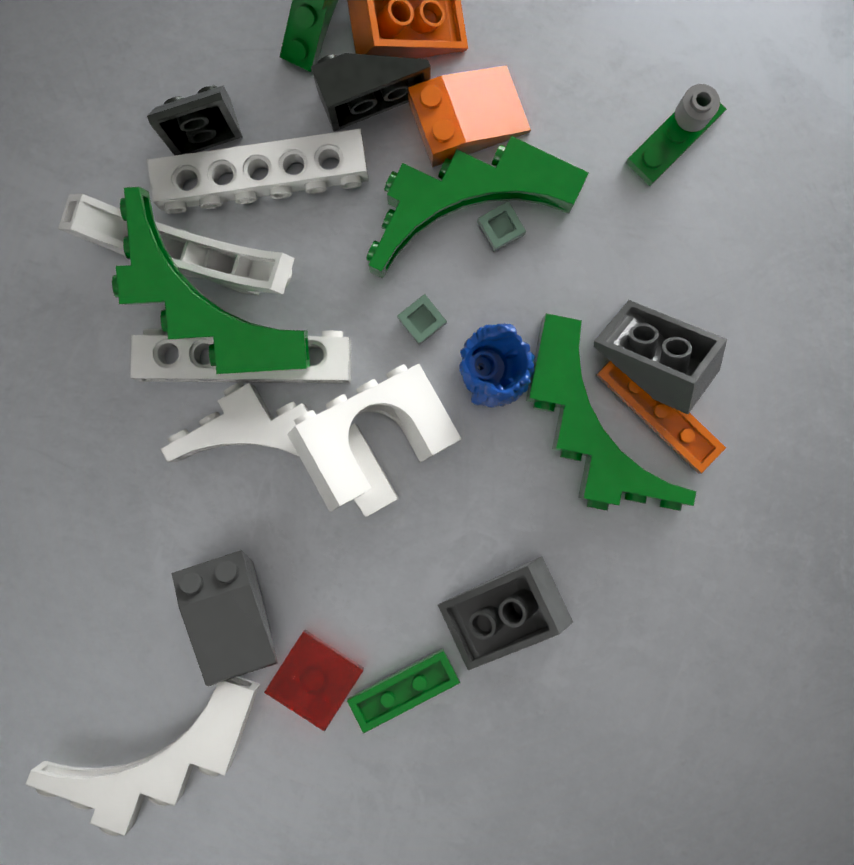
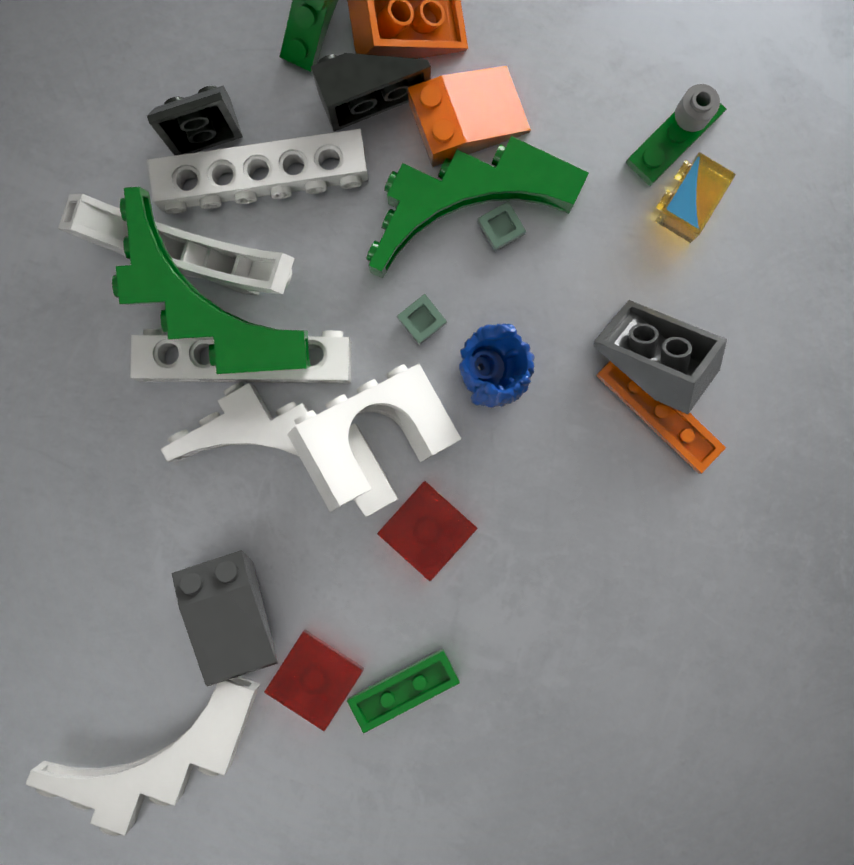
dark grey slope [438,556,573,670] -> none
green arch [526,313,696,511] -> none
none -> clear red plate [377,481,478,581]
none -> clear yellow brick [655,152,736,243]

